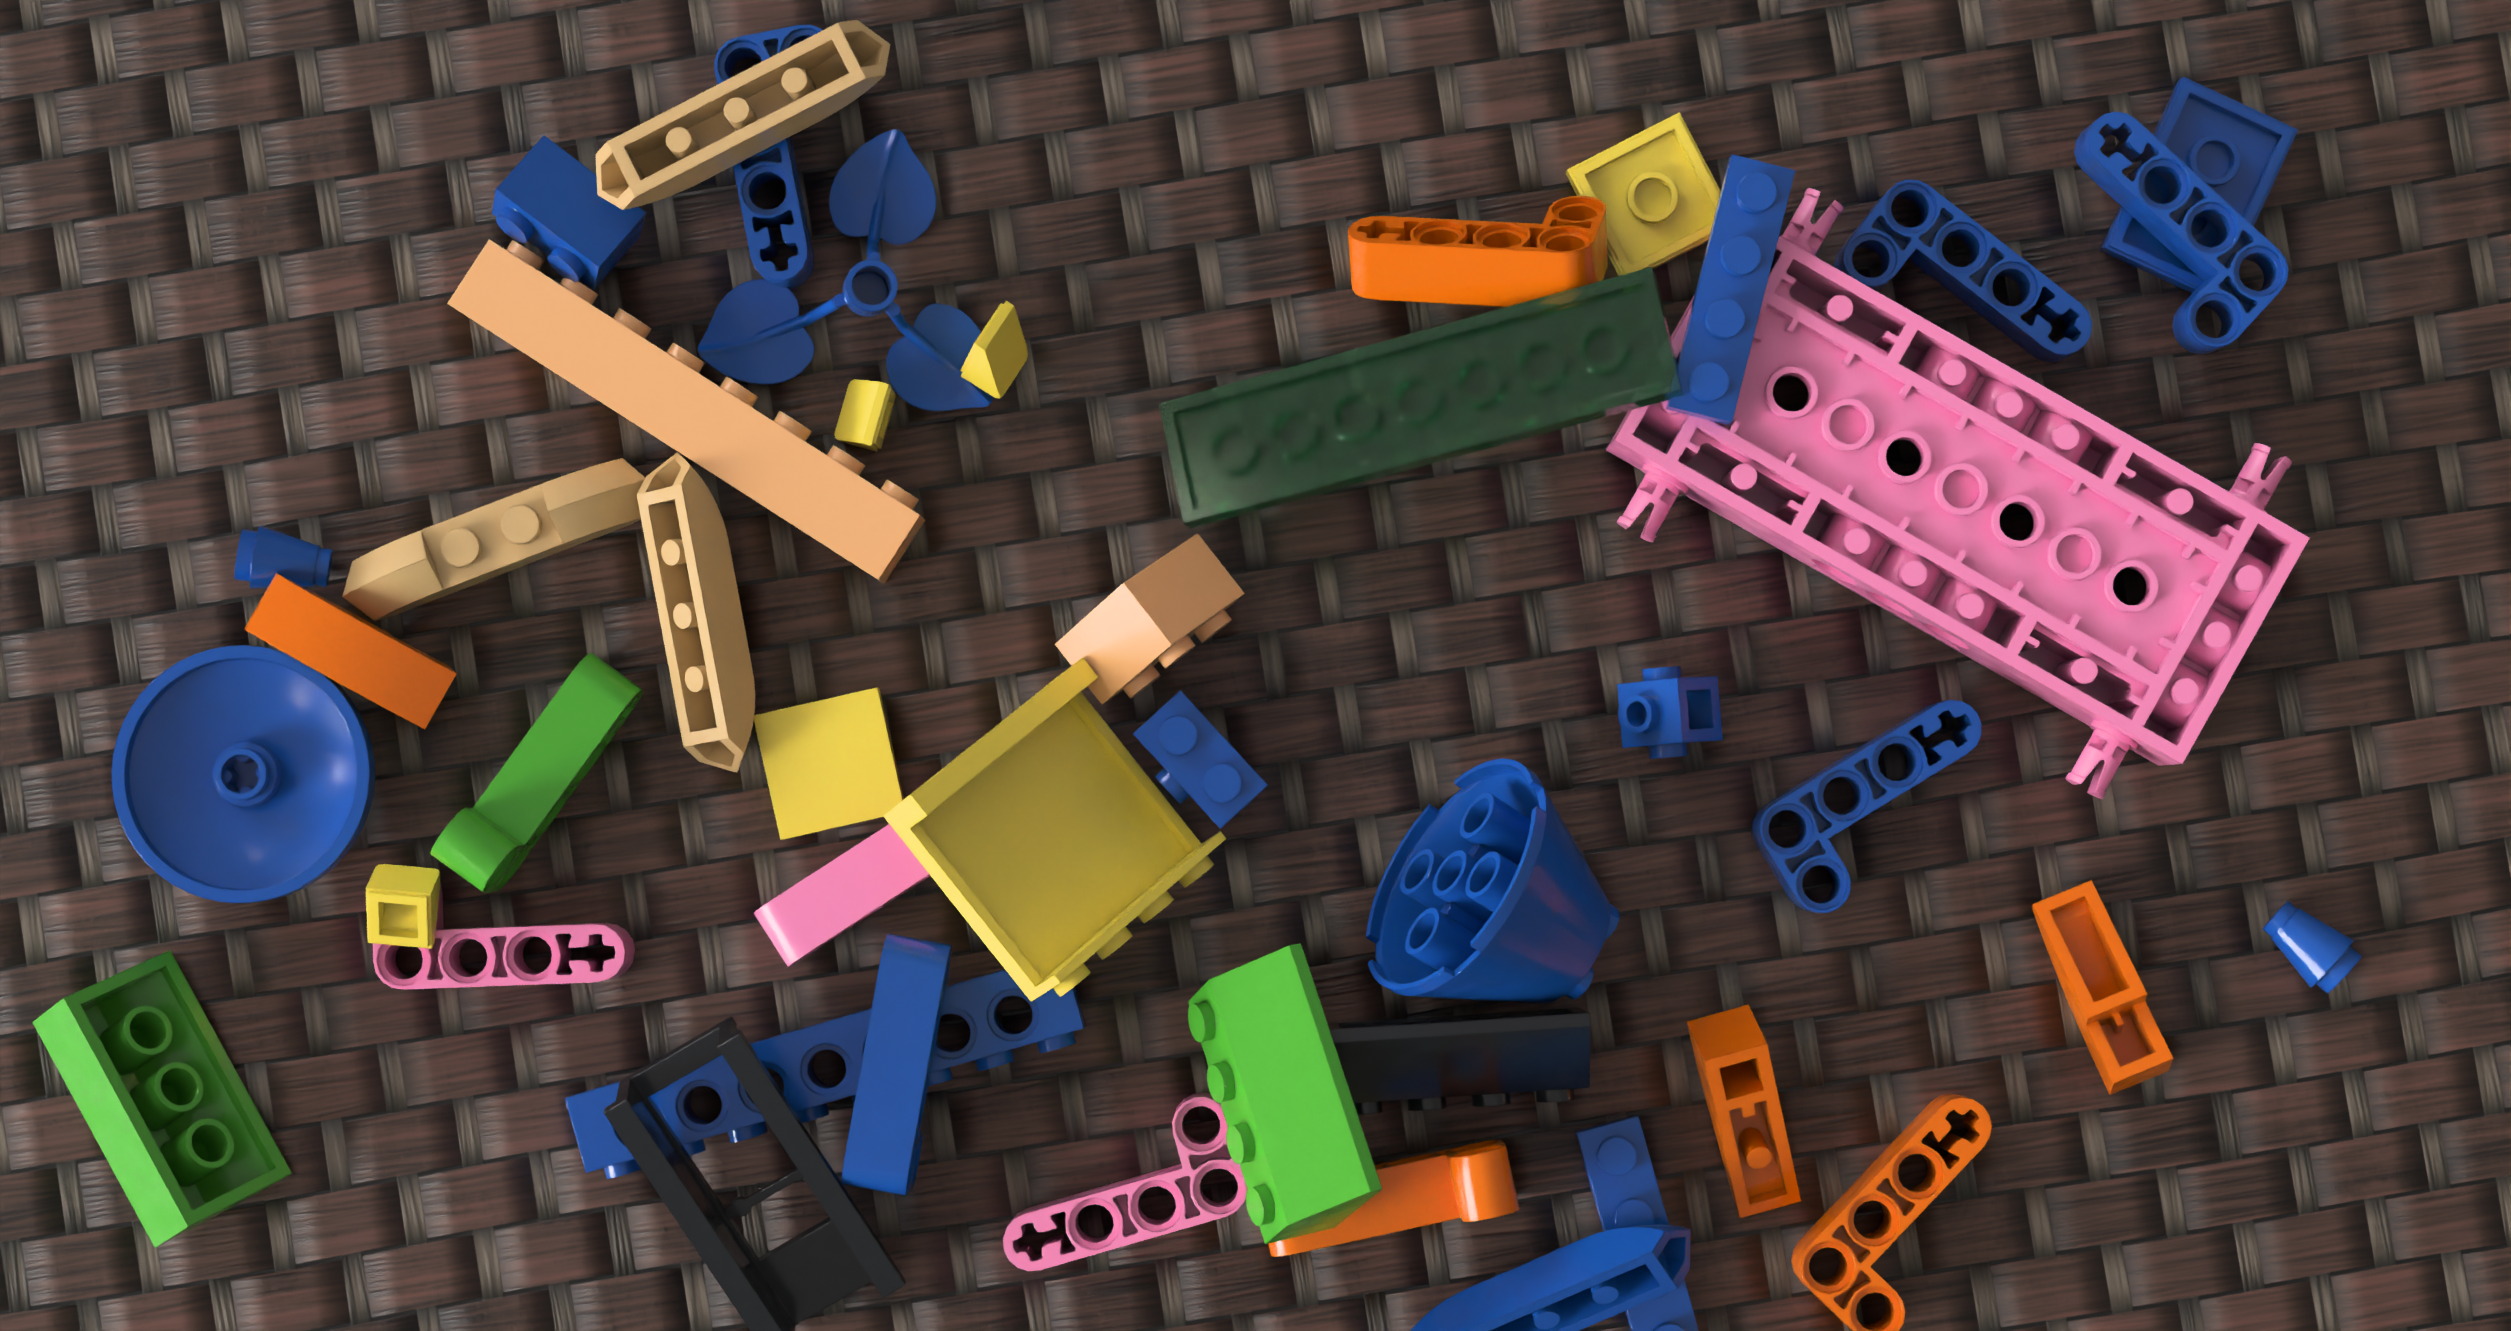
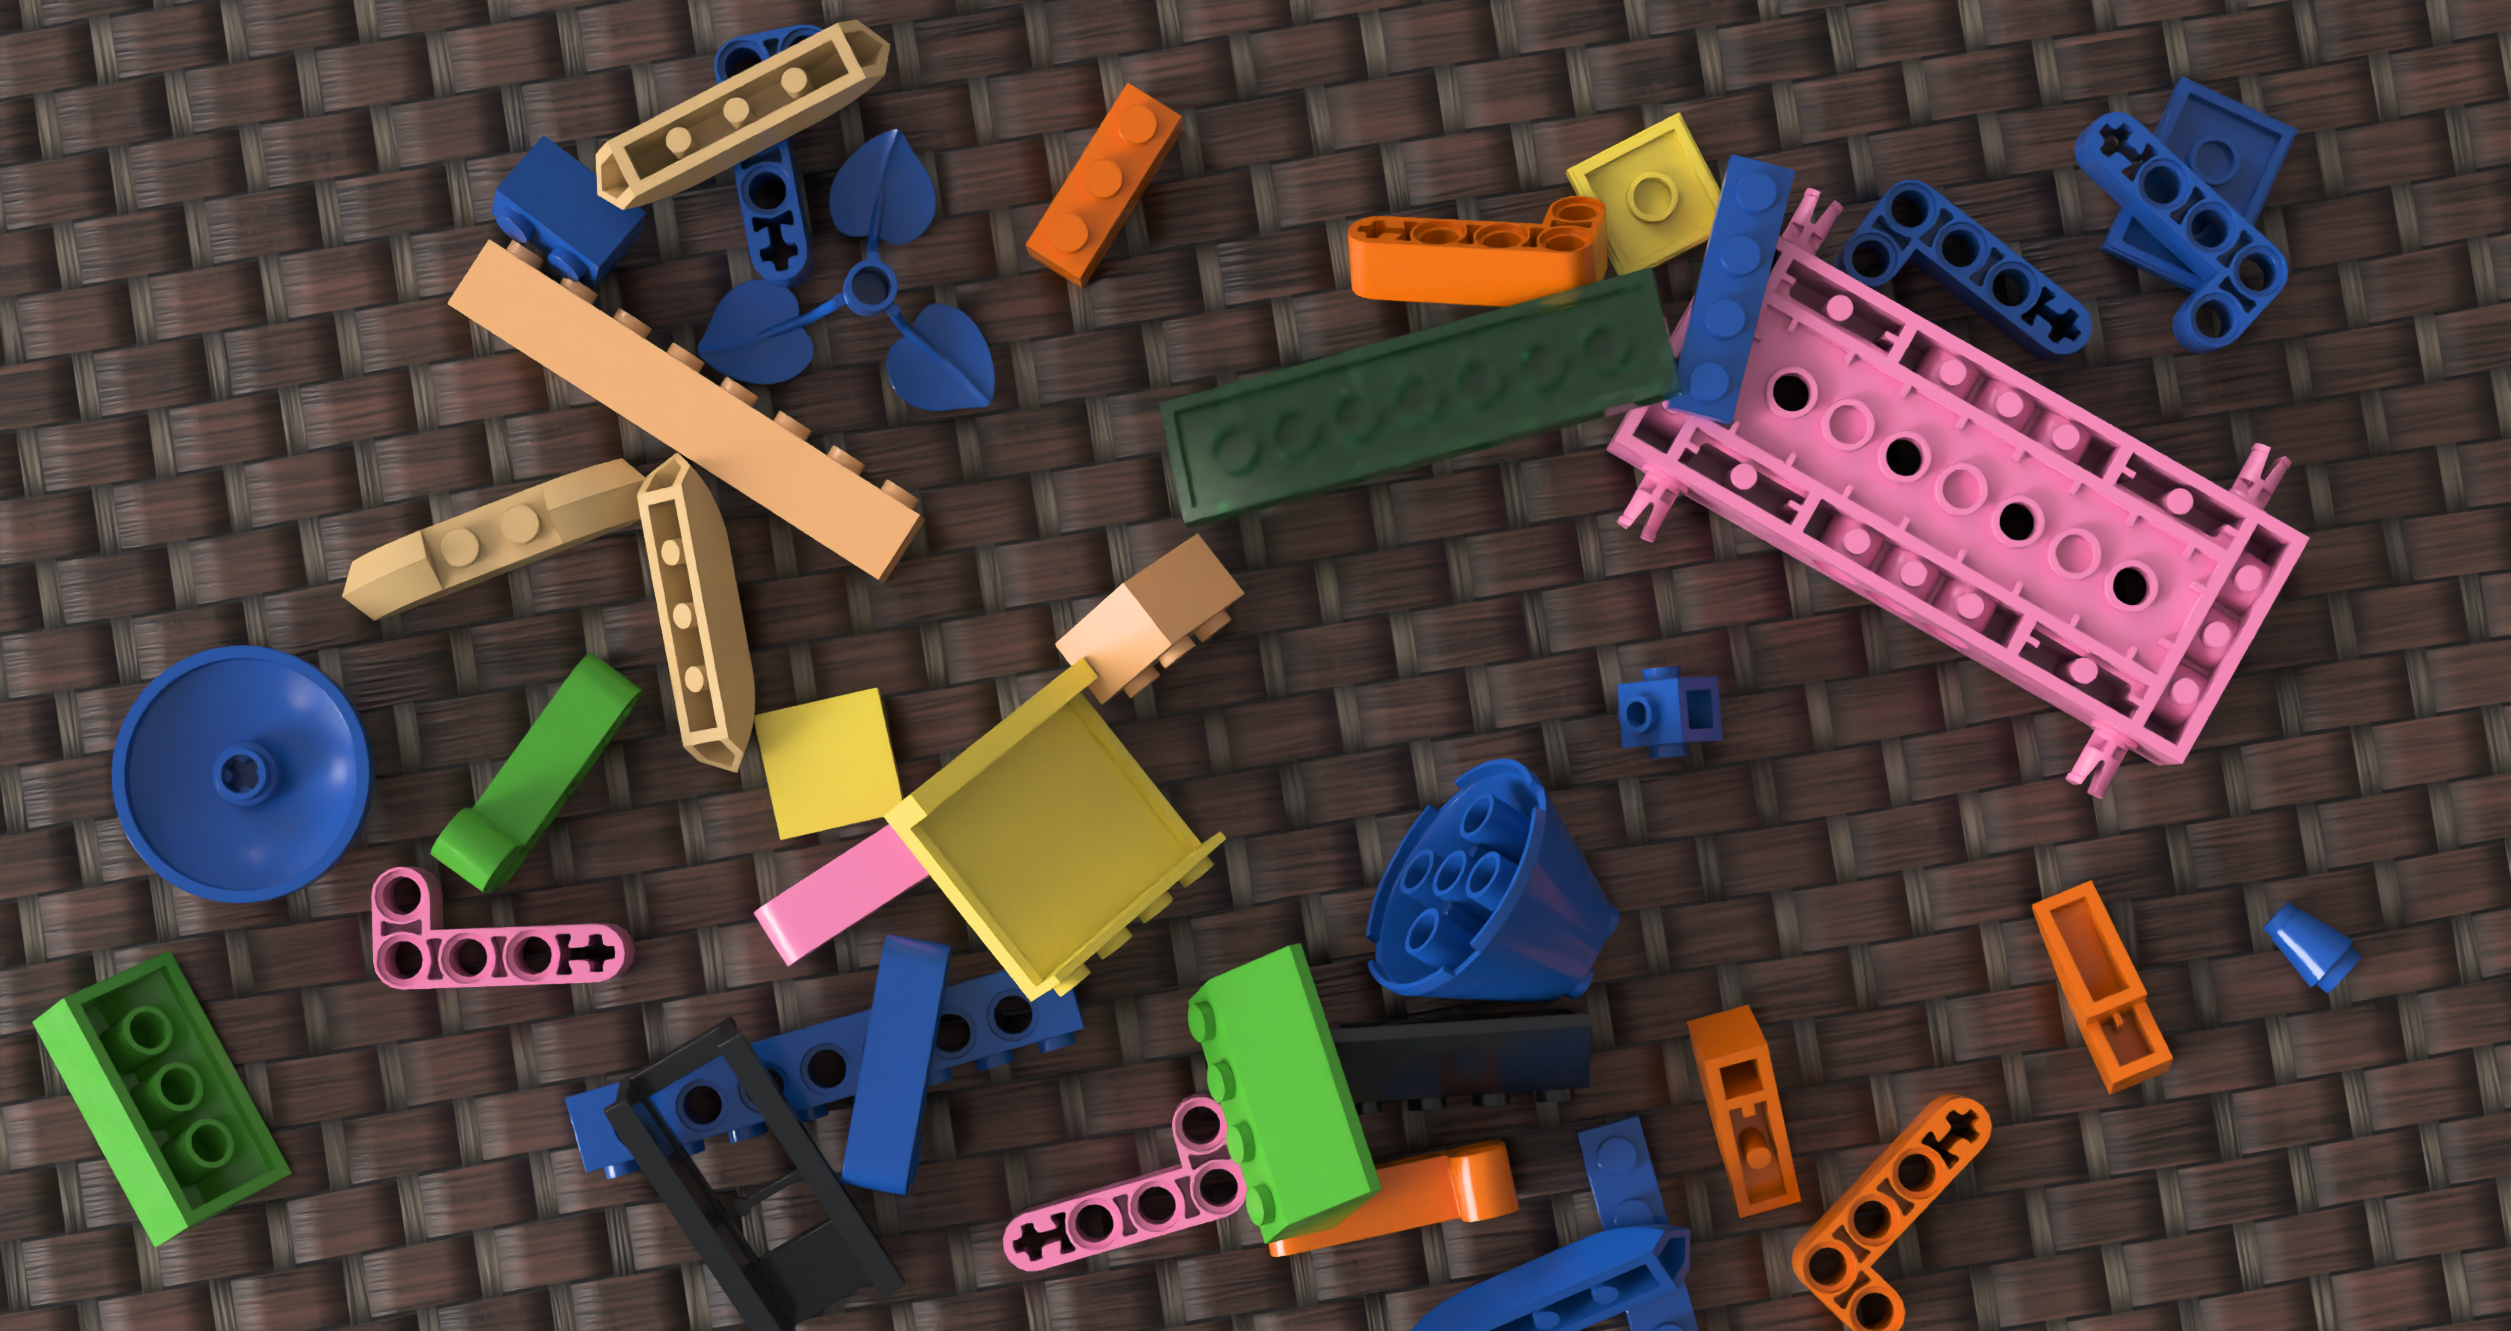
blue cone [234,525,333,588] -> none
orange slope [244,573,457,729] -> none
light yellow slope [366,864,440,949] -> none
light yellow slope [834,379,896,452] -> none
light yellow slope [960,301,1028,399] -> none
blue brick [1133,690,1268,829] -> none
blue beam [1752,700,1982,913] -> none
none -> orange brick [1025,82,1183,289]

